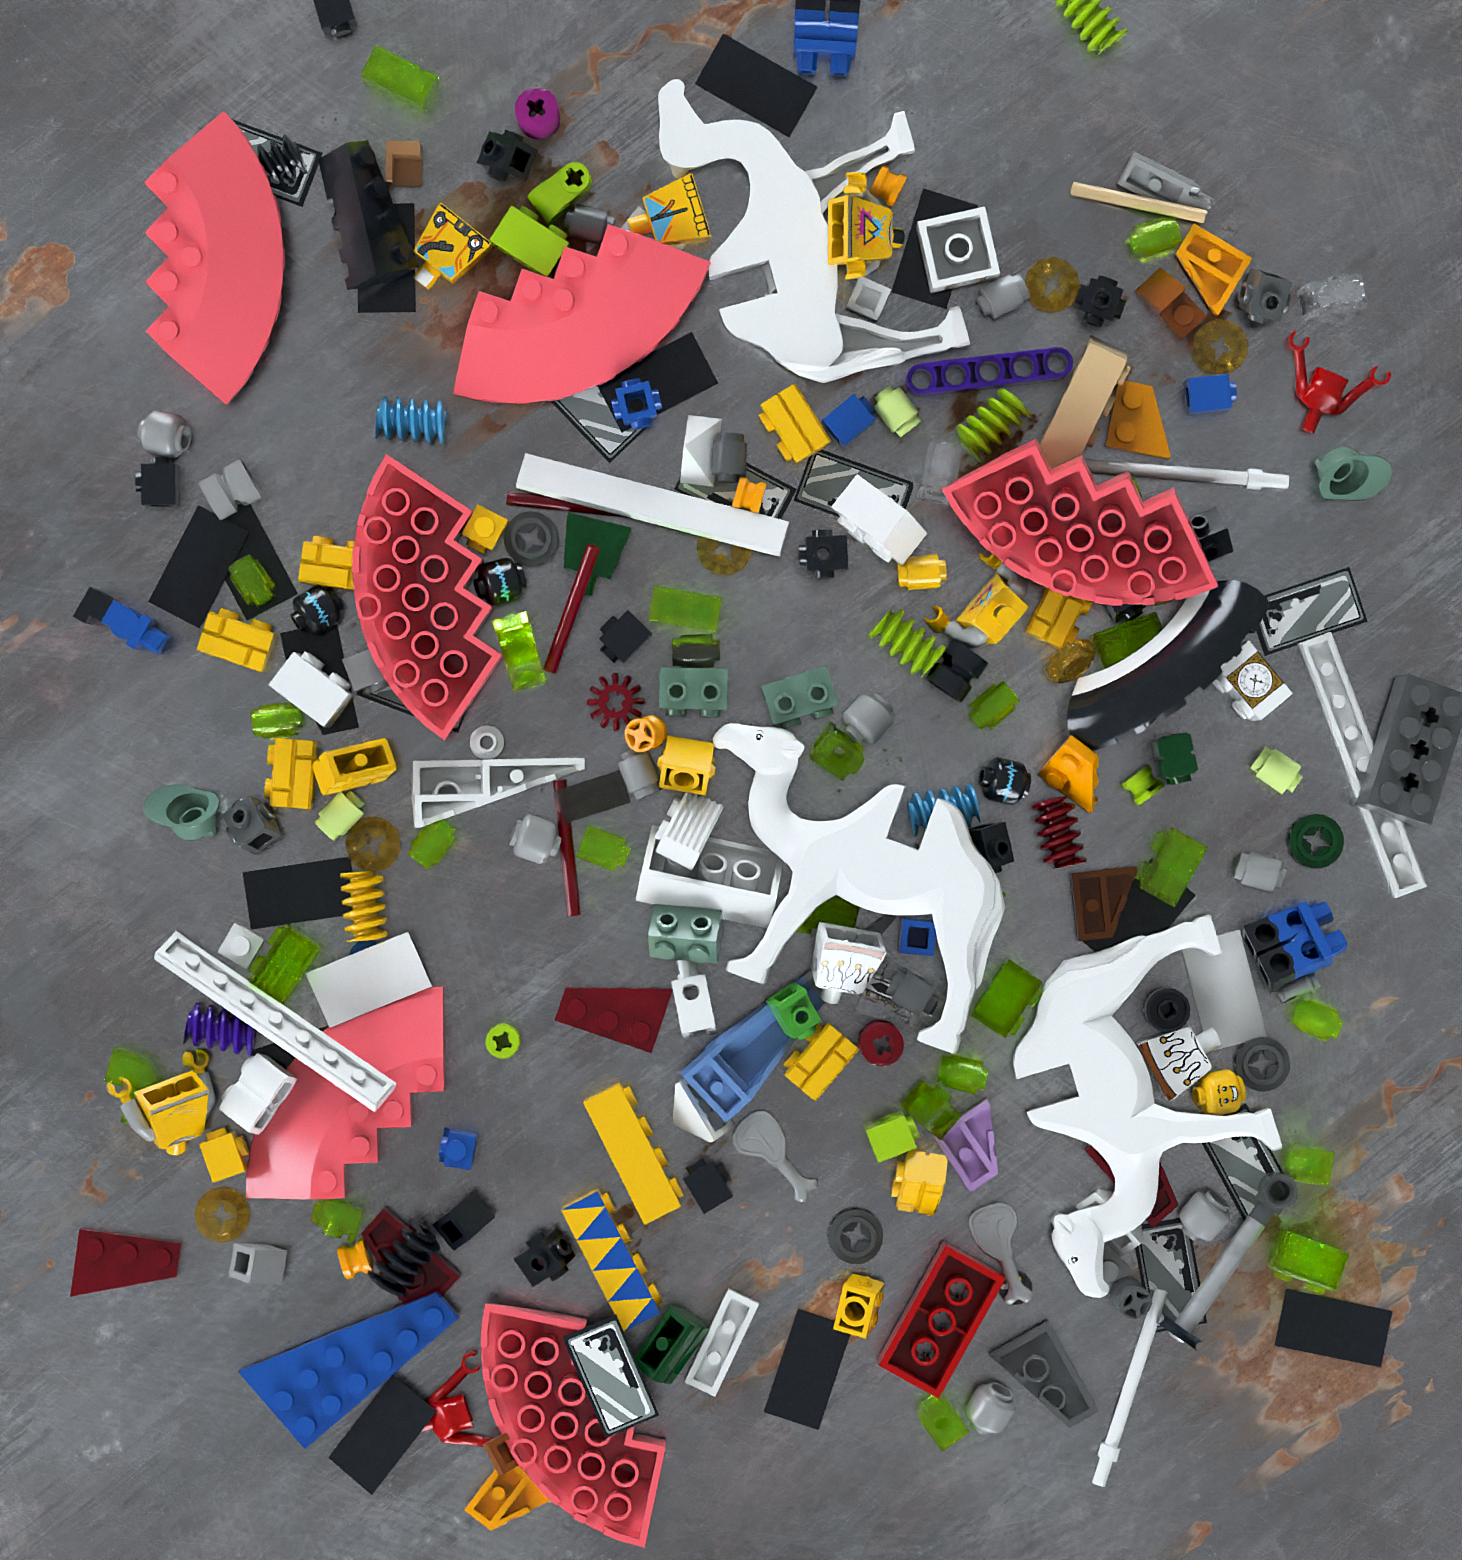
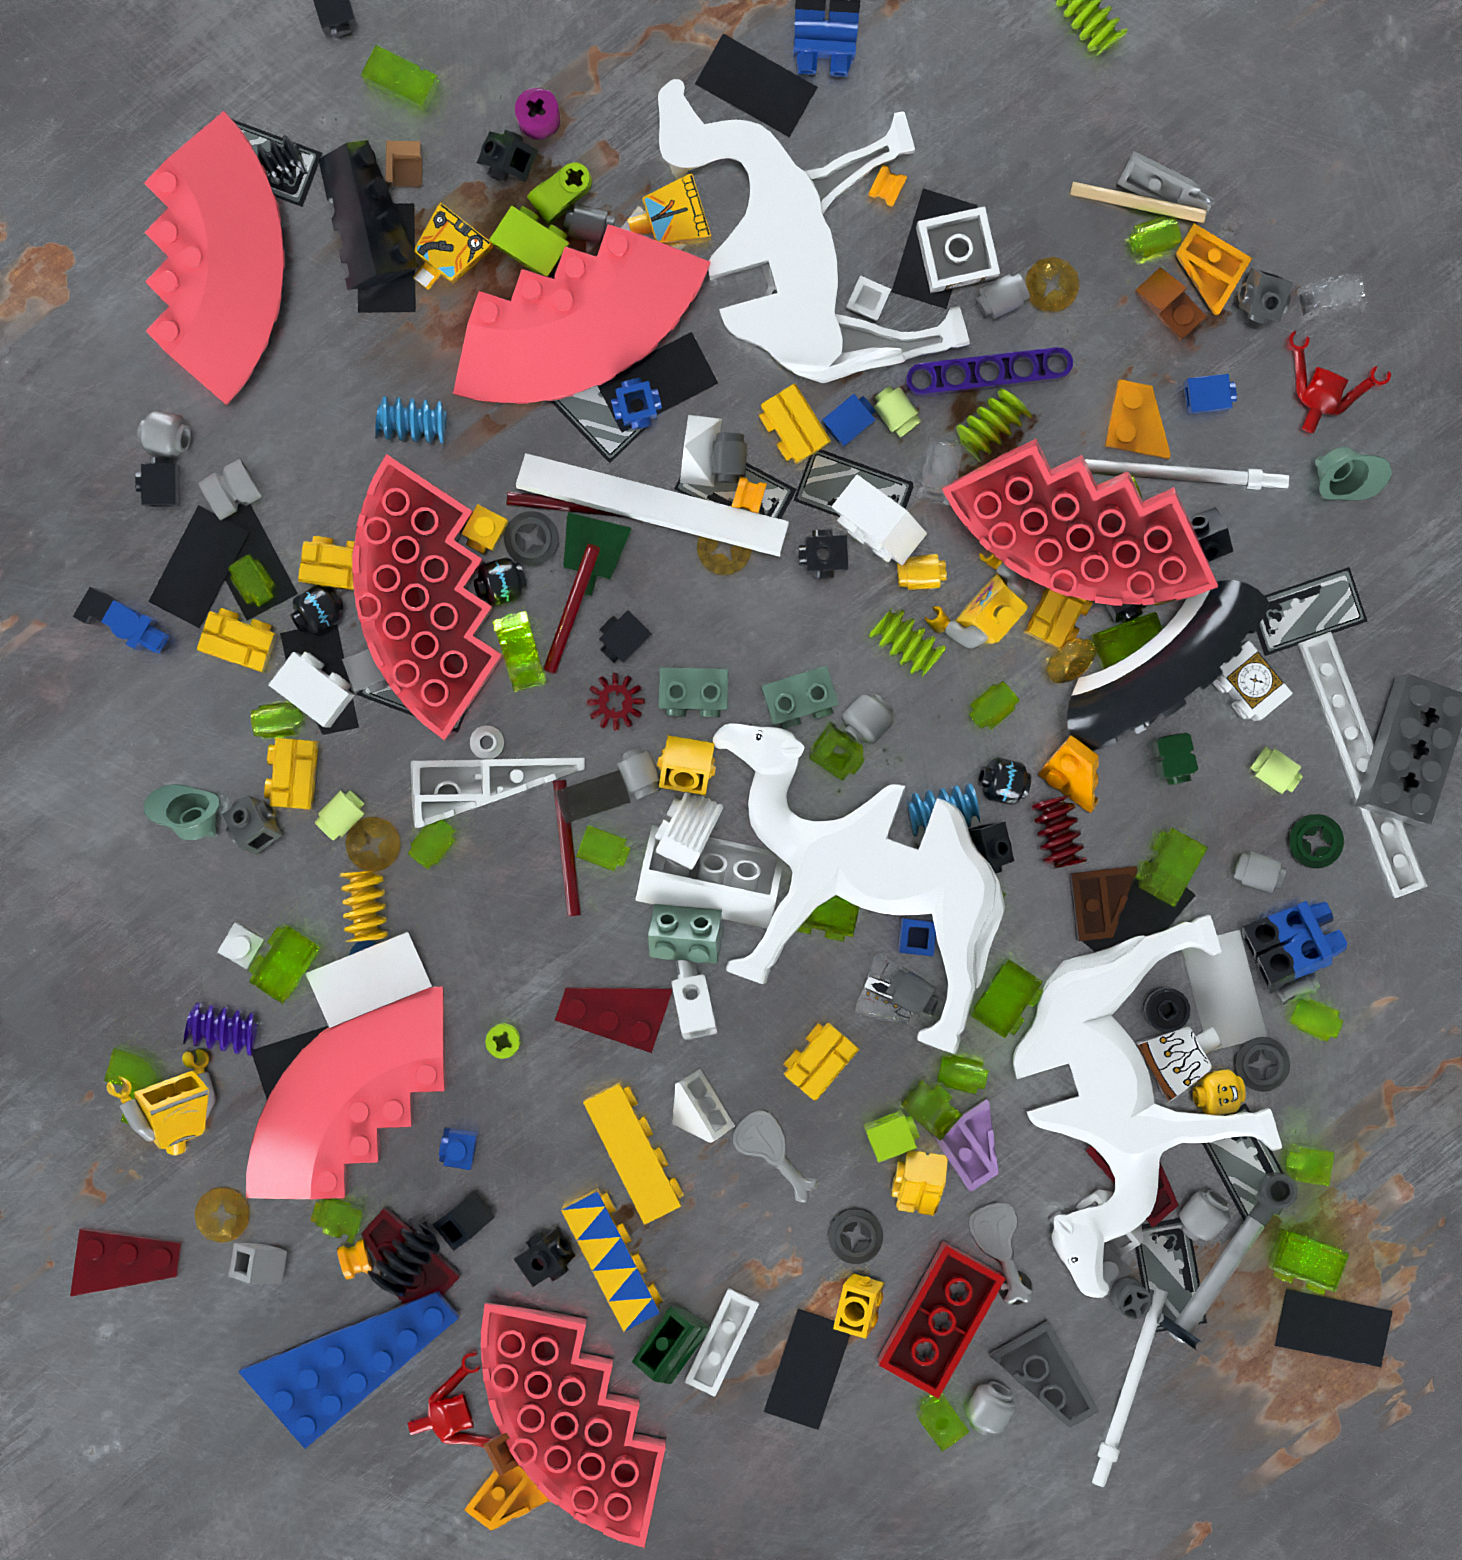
white tile [154,931,396,1112] -> none
yellow brick [199,1127,249,1183] -> none
white brick [219,1053,297,1135] -> none
black sticker [242,856,352,930] -> none
yellow brick [312,738,396,796] -> none
black sticker [328,1375,437,1495] -> none
light grey head [509,815,562,864] -> none
sticker [562,1314,659,1438] -> none
light orange wheel [625,715,667,753] -> none
clear neon green brick [649,586,722,632] -> none
clear smoke brick [672,633,720,668] -> none
medium blue plate [680,914,898,1123] -> none
black brick [683,1157,733,1214] -> none
bright green brick [765,982,822,1039] -> none
white torso [811,922,886,1004] -> none
torso [827,172,905,280] -> none
dark red piece [858,1020,904,1067] -> none
black wheel [925,639,989,703] -> none
tan wedge [1039,335,1131,469] -> none
black brick [1074,275,1126,328] -> none
lime wheel [1121,764,1165,806] -> none
clear yellow gear [1193,319,1248,374] -> none

